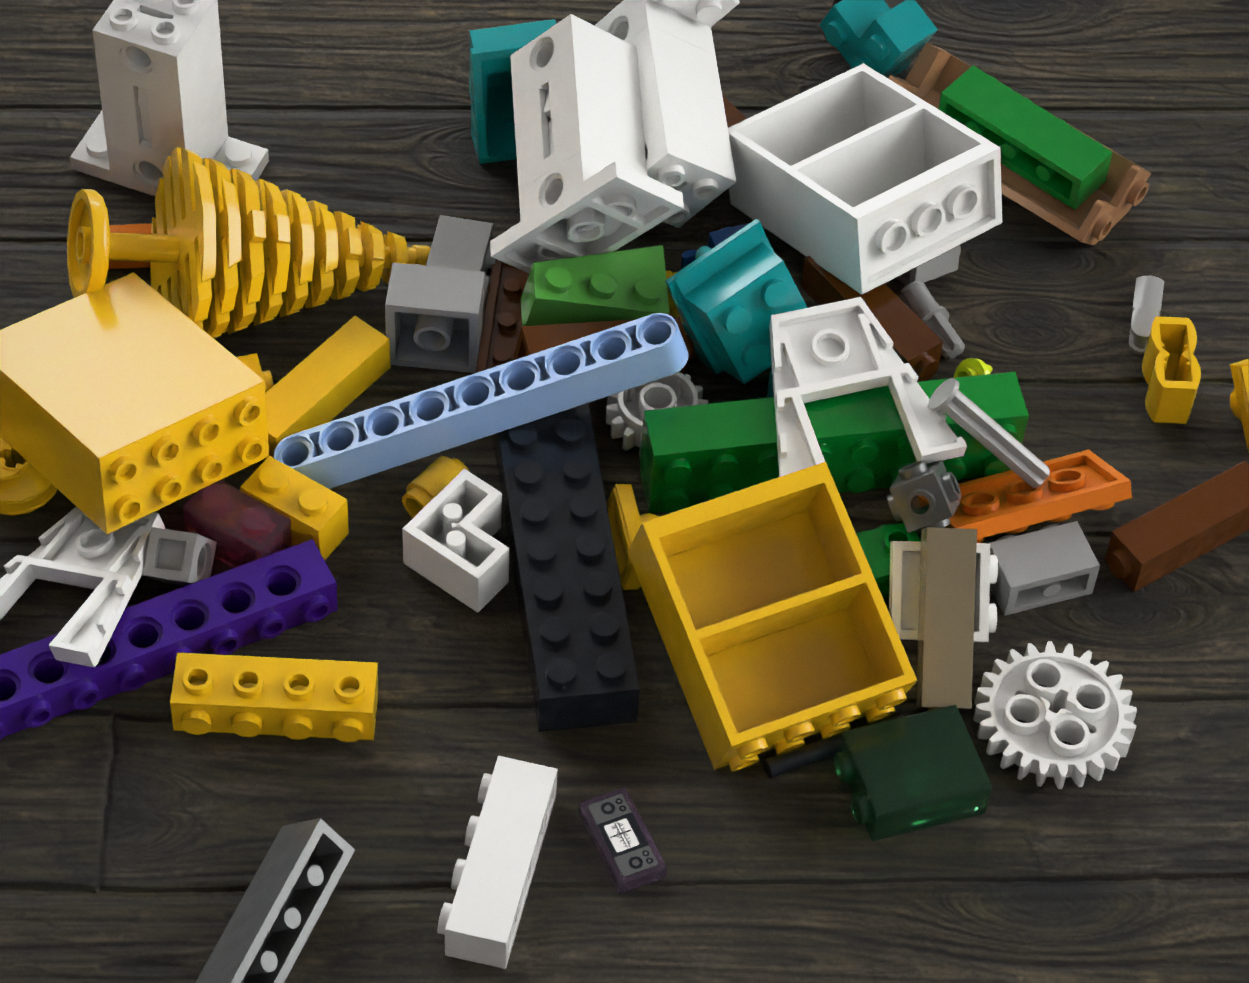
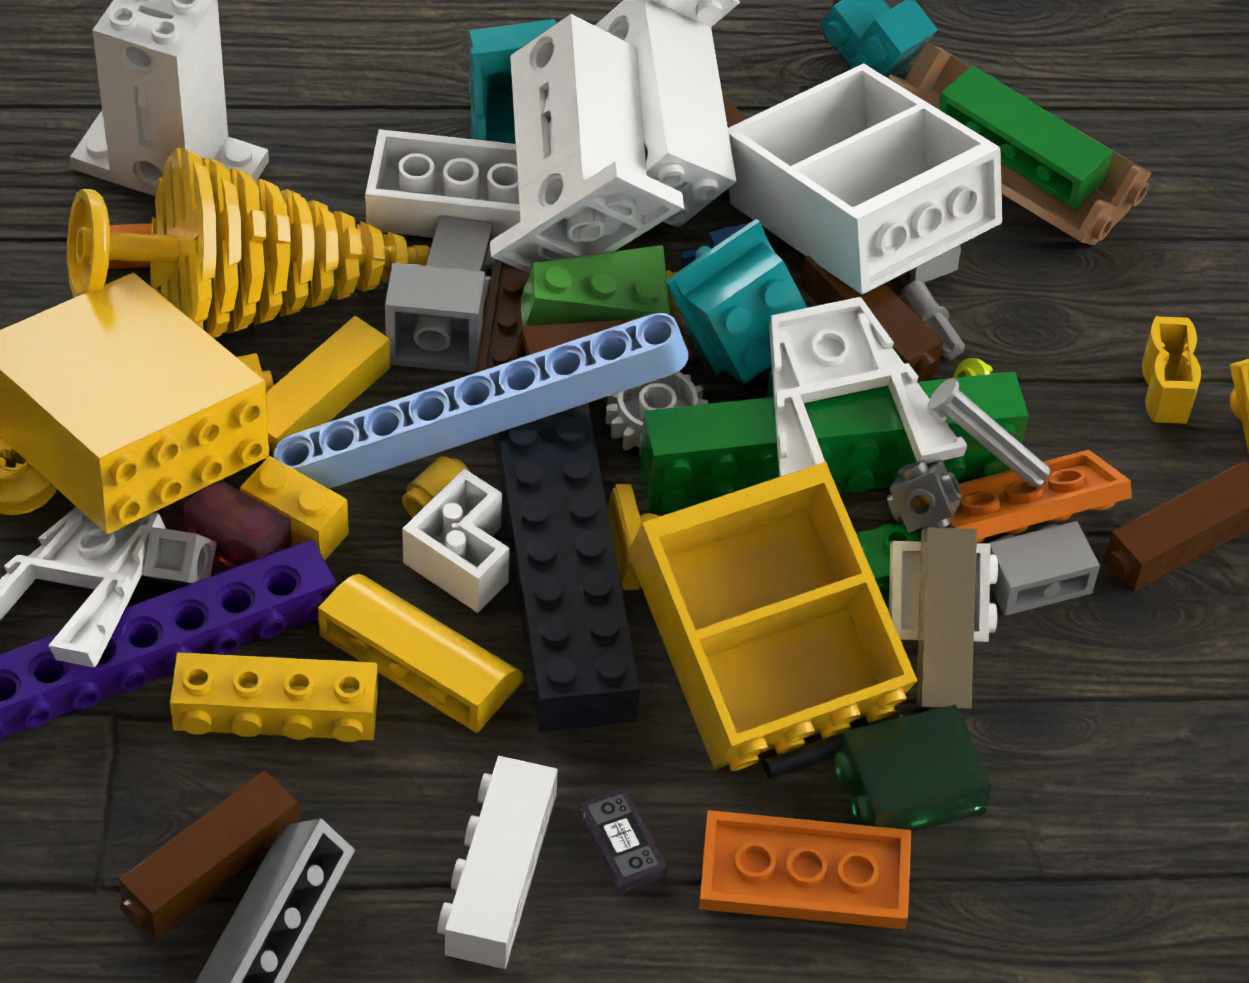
white gear [973,641,1137,789] -> none
light grey bar [1128,275,1164,355] -> none
none -> reddish brown brick [119,770,300,939]
none -> yellow brick [318,574,524,733]
none -> white brick [365,129,520,239]
none -> orange plate [699,810,911,930]

